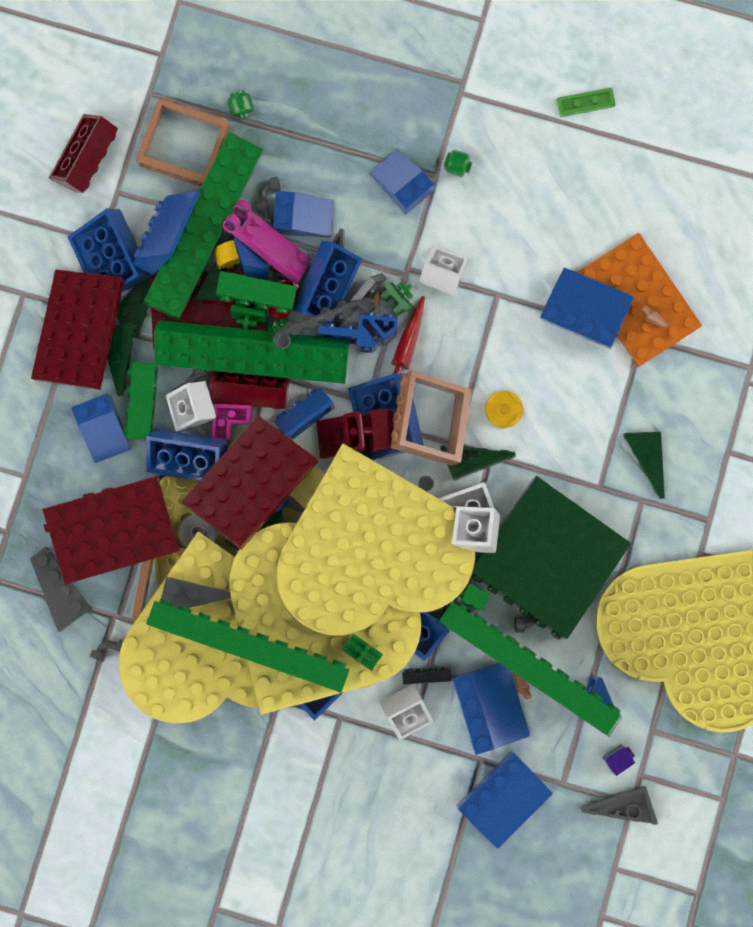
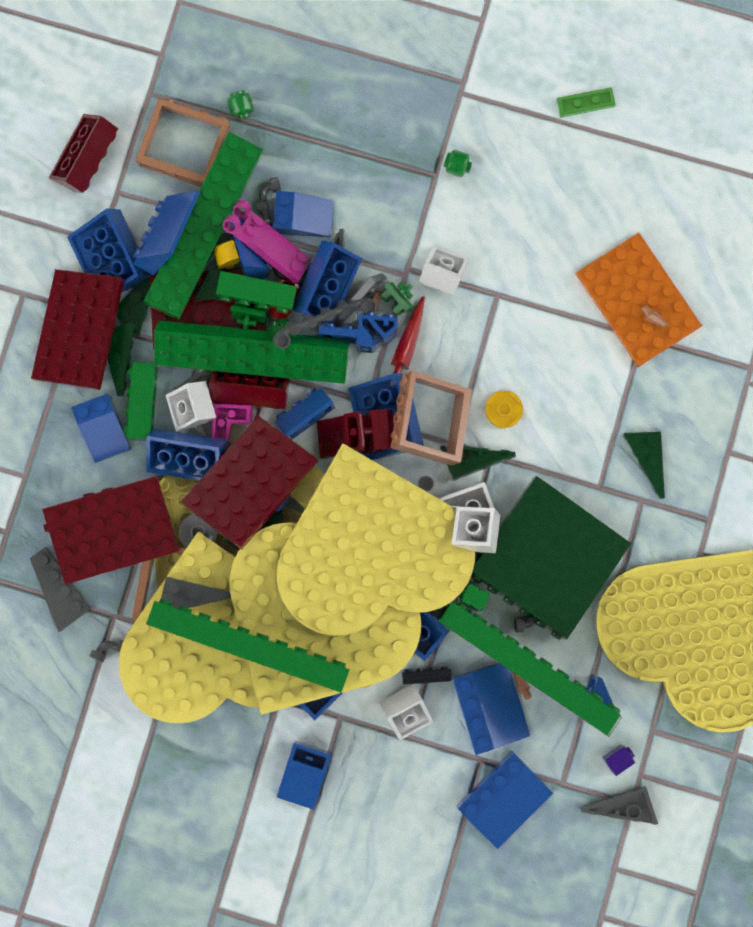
green hips [342,634,383,671] -> none
blue slope [369,149,435,215] -> none
blue slope [540,267,634,350] -> none
none -> blue slope [277,740,332,810]

